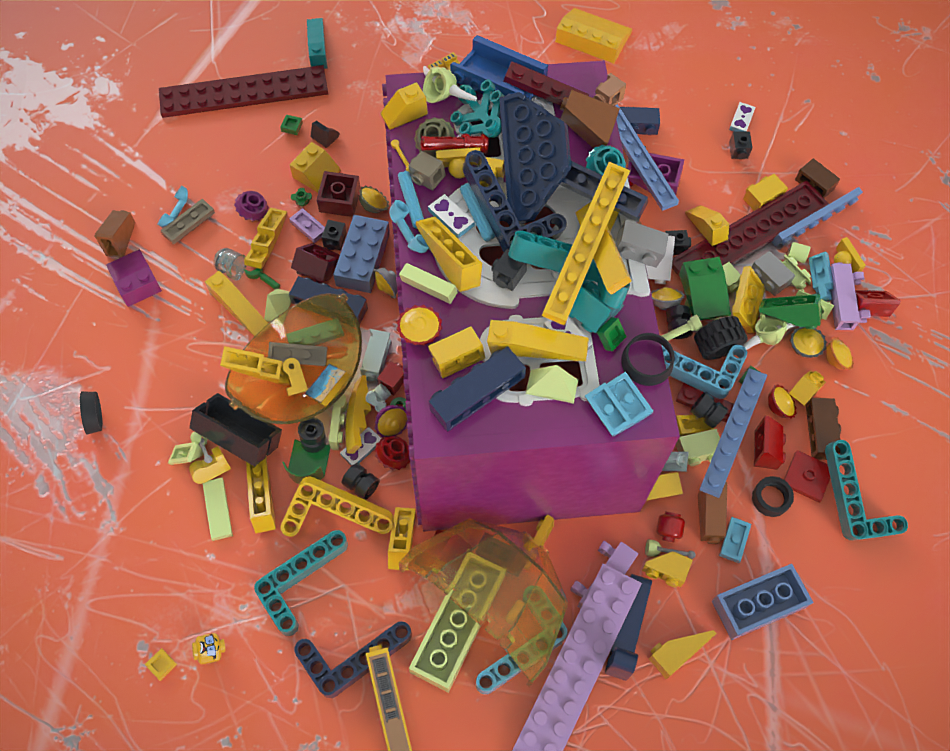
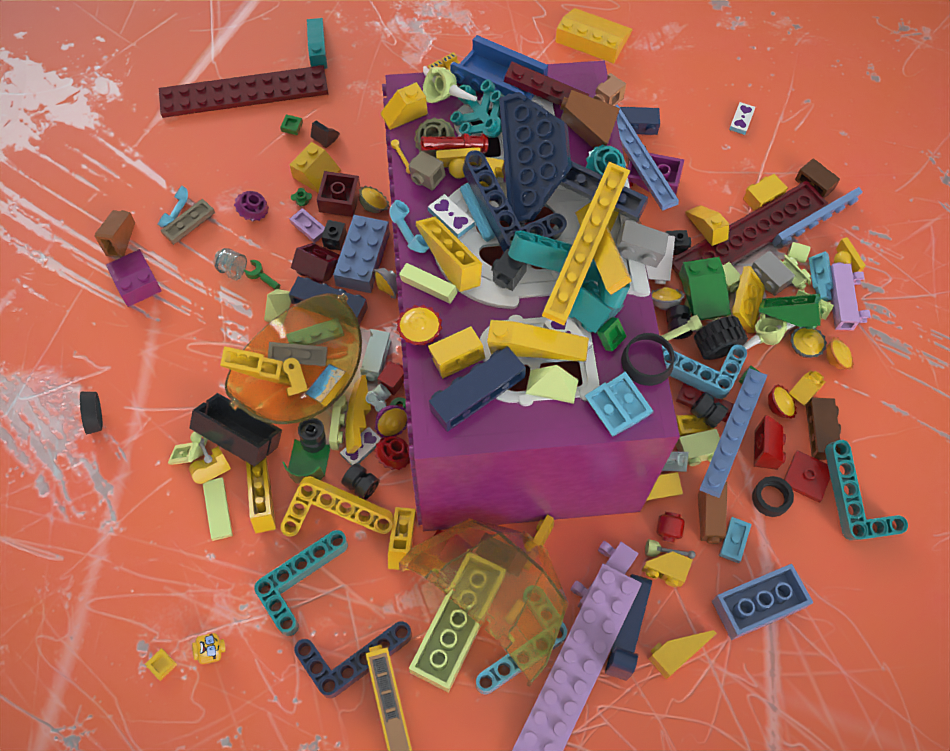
yellow slope [204,271,271,339] -> none
yellow slope [244,208,287,269] -> none
medium azure axle [398,171,424,229] -> none
black brick [729,132,753,159] -> none
red slope [855,290,901,317] -> none

